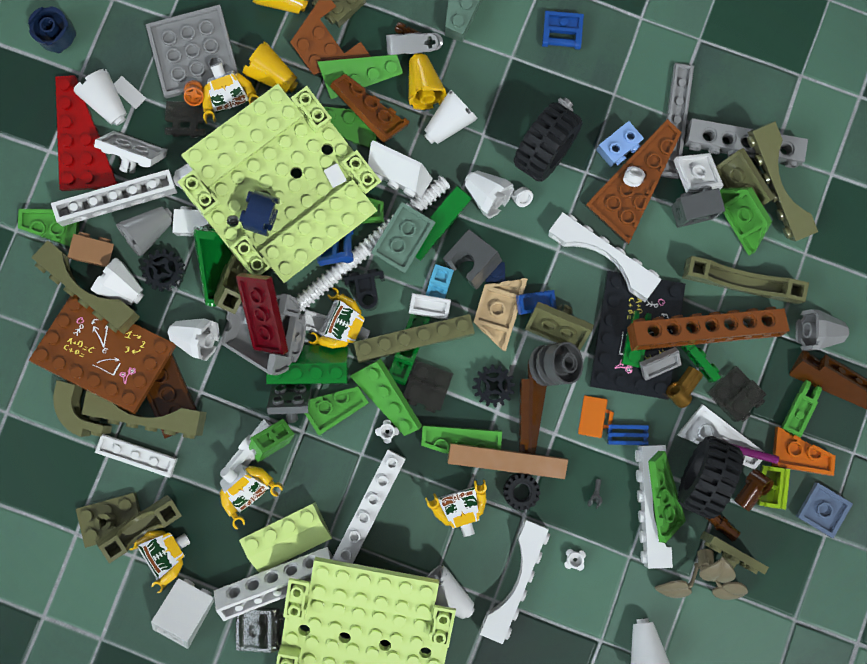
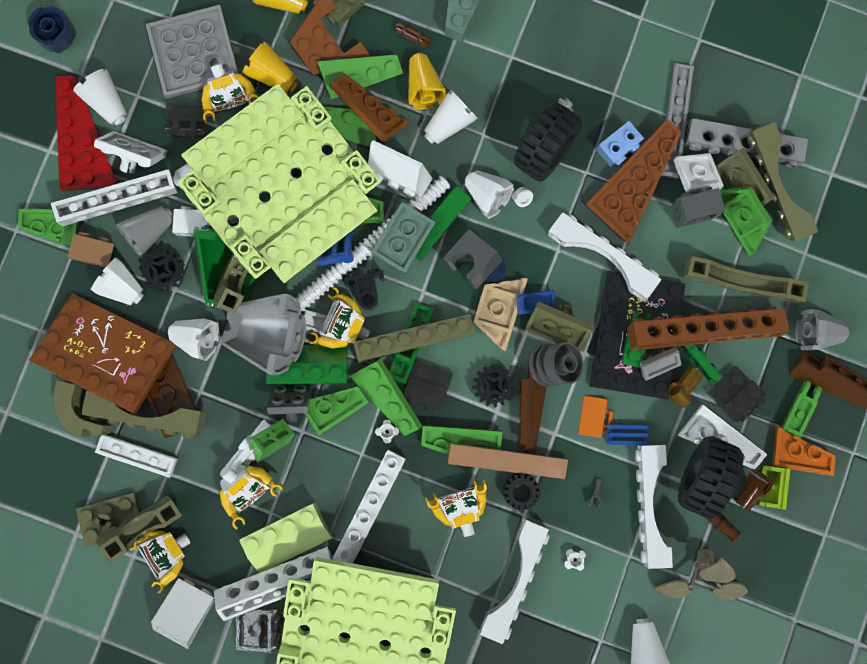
olive arch [31,240,140,334] -> none
white sticker [114,76,146,109] -> none
orange wheel [184,80,204,106] -> none
dark red plate [236,273,288,355] -> none
dark blue brick [239,190,280,237] -> none
white sticker [324,164,347,188] -> none
light grey piece [386,32,443,55] -> none
white tile [409,293,451,320] -> none
medium azure slope [426,264,454,298] -> none
white cone [427,565,474,619] -> none
blue plate [542,11,584,50] -> none
white tile [623,166,645,187] -> none
bright green wing [648,451,686,543] -> none
olive plate [700,531,769,575] -> none
magenta bar [730,443,779,464] -> none
sand blue plate [796,482,853,538] -> none

